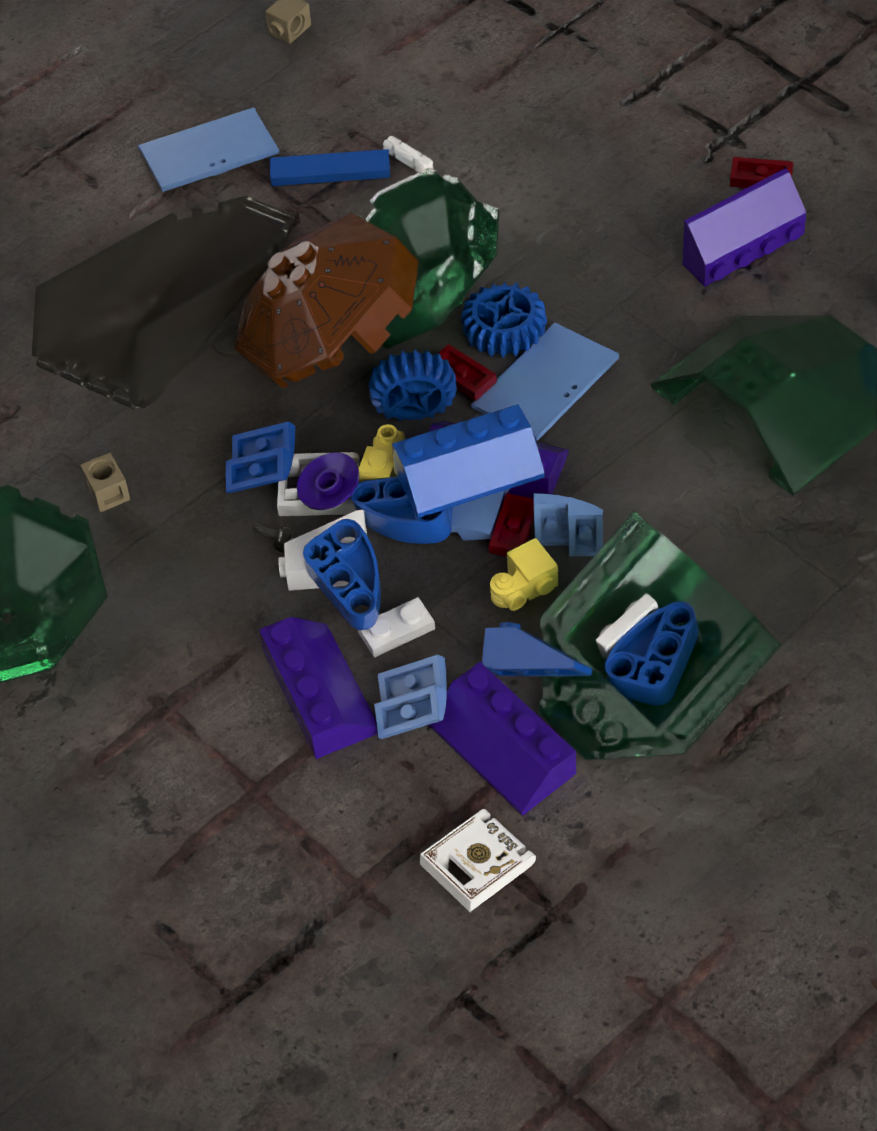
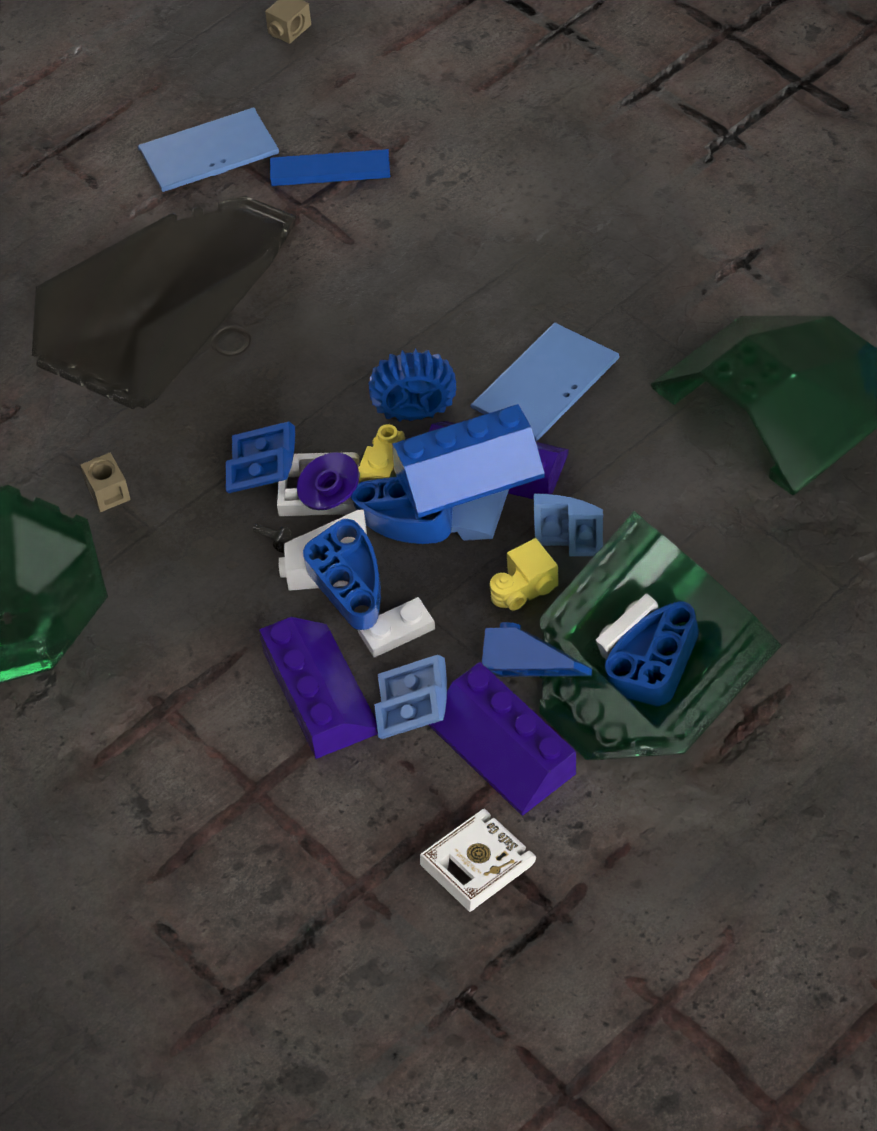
reddish brown windscreen [234,213,419,389] -> none
clear green windscreen [358,168,500,349] -> none
white axle [383,136,433,175] -> none
dark red plate [437,344,497,401] -> none
blue gear [461,281,547,358] -> none
dark red plate [489,493,534,557] -> none
slope [682,168,806,287] -> none
dark red plate [729,157,794,188] -> none

